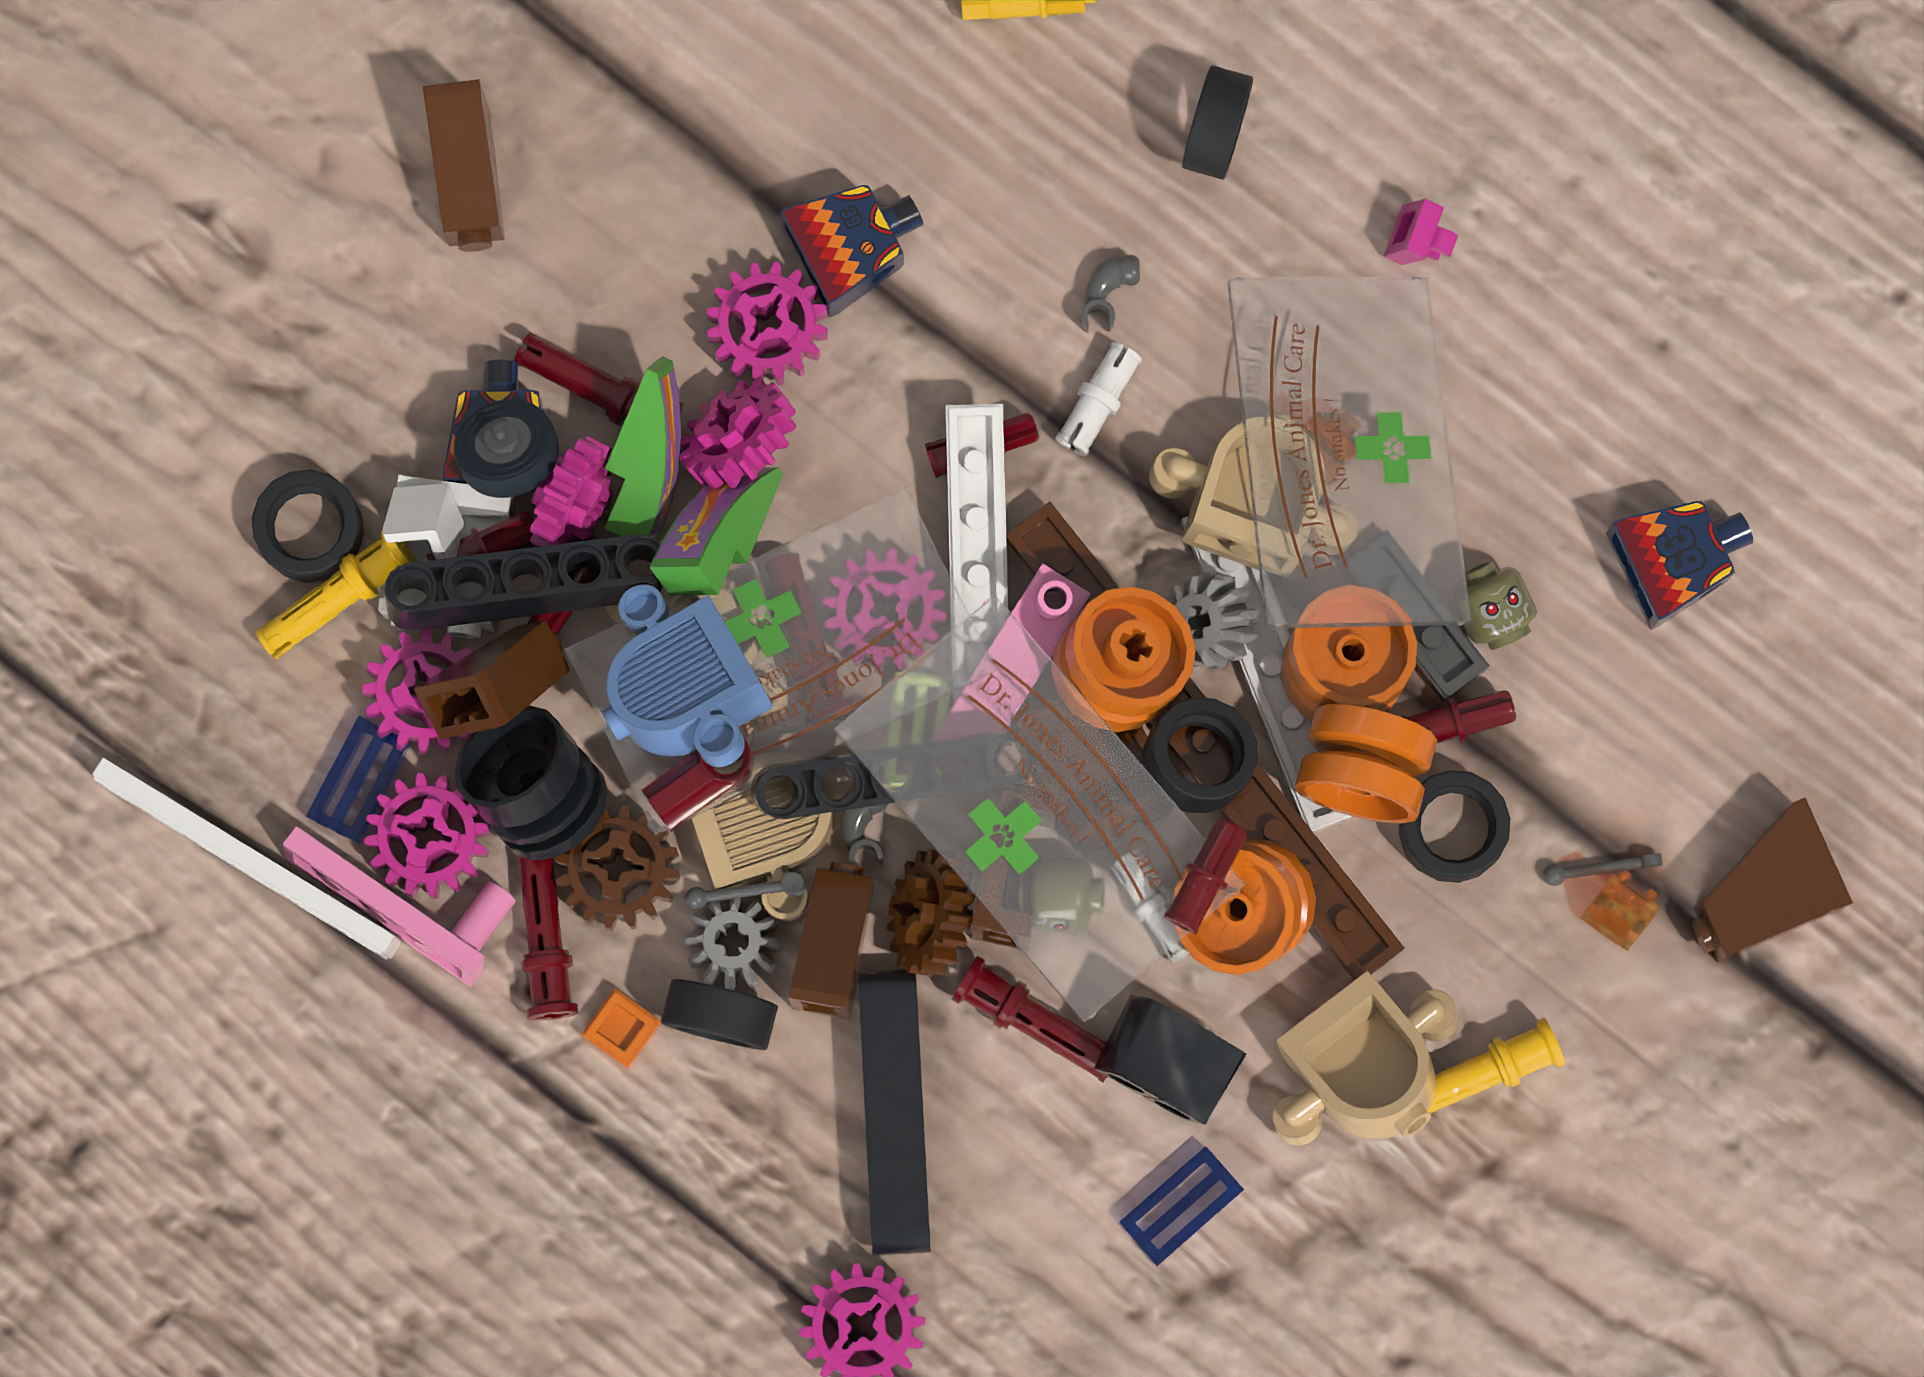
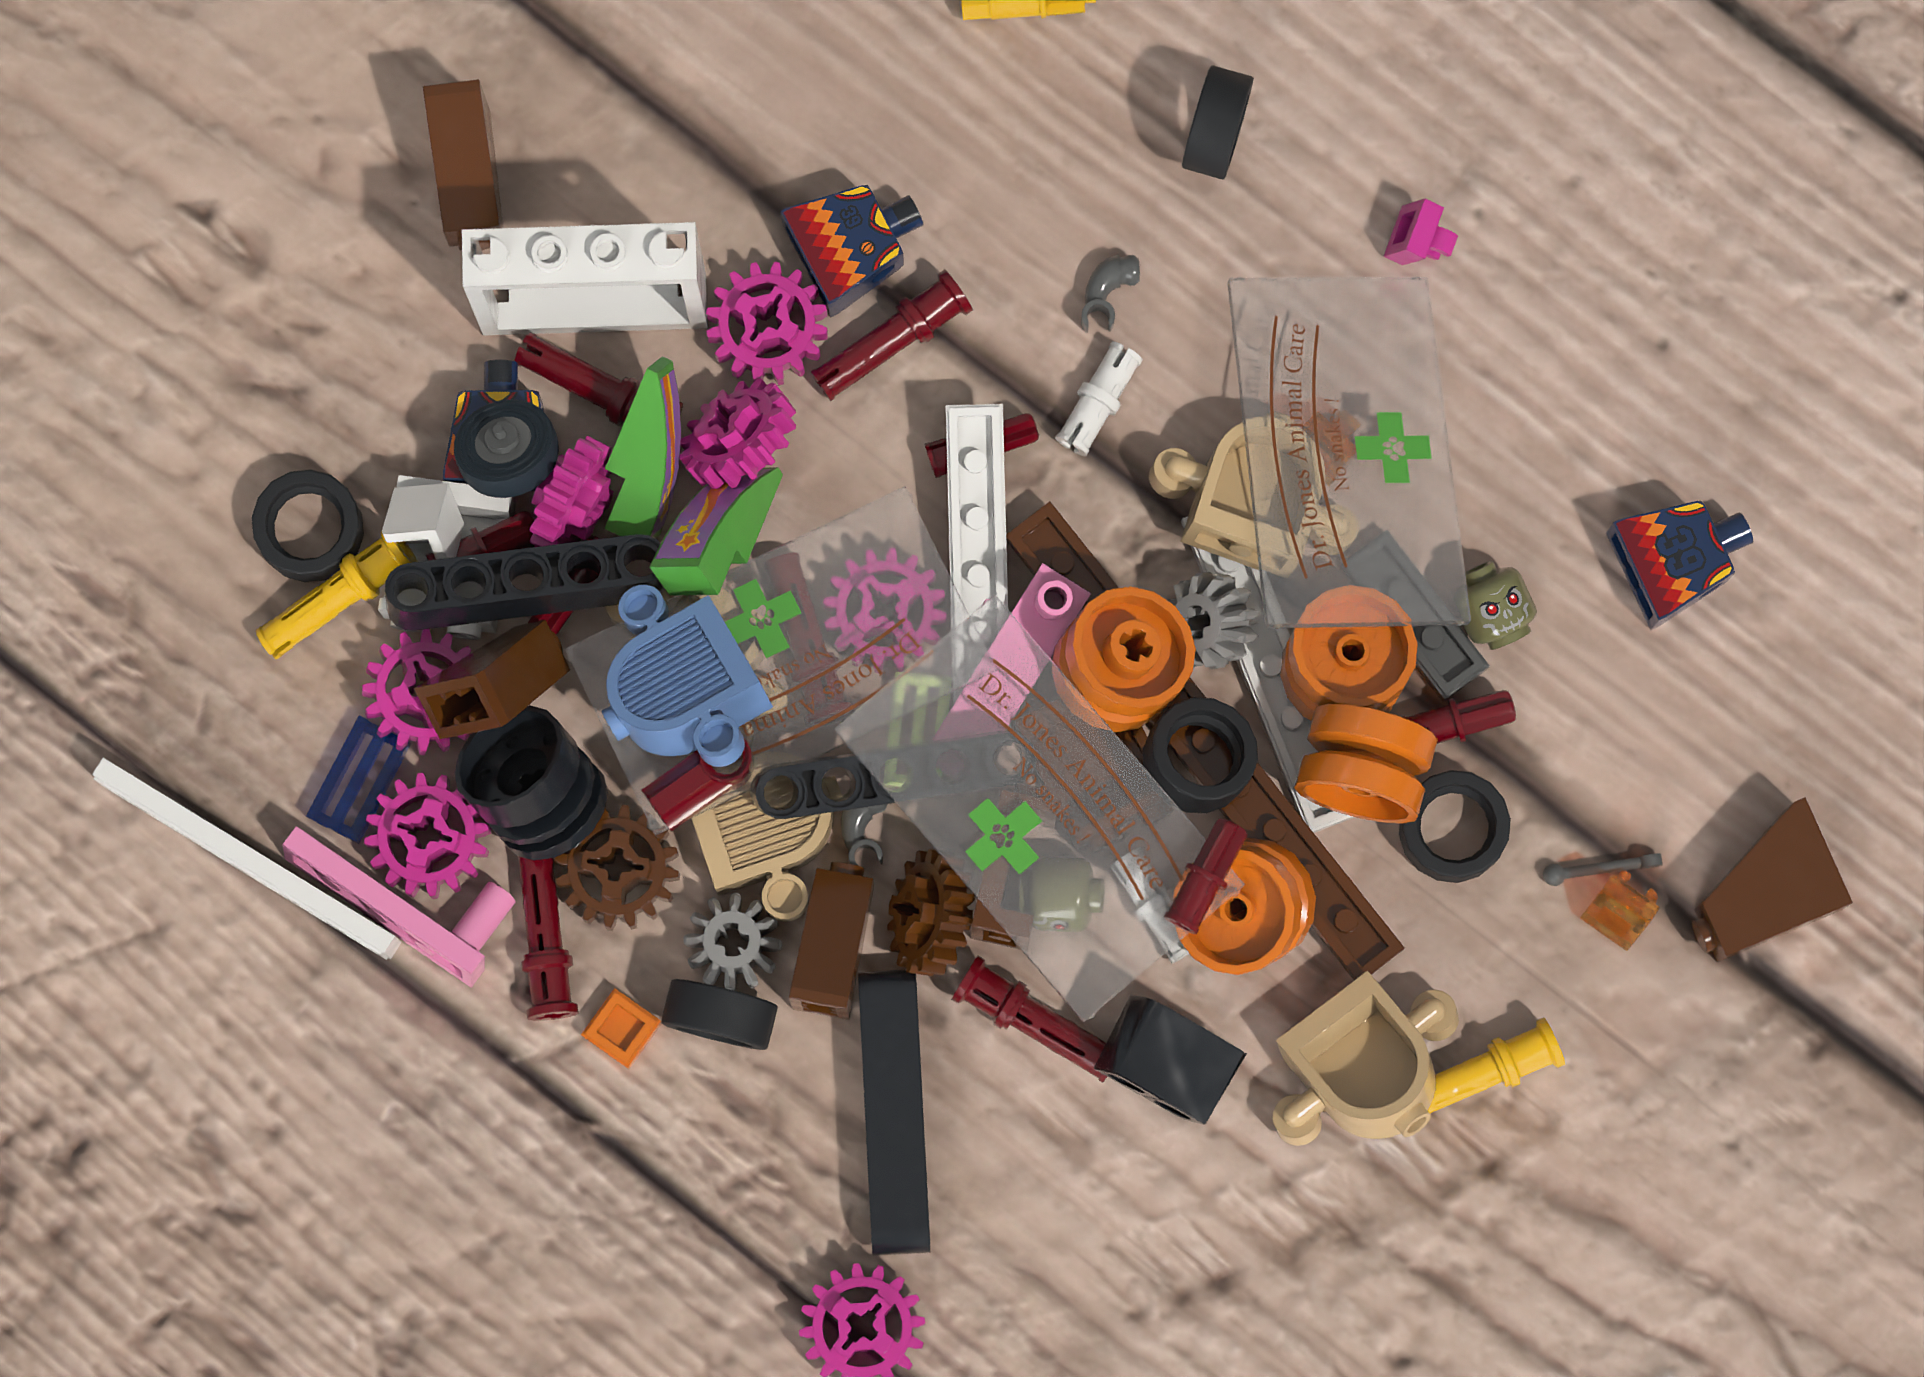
dark grey hinge [685,872,805,910] -> none
clear blue tile [1119,1146,1244,1267] -> none
none -> white window [462,222,708,336]
none -> dark red pin [810,269,973,401]

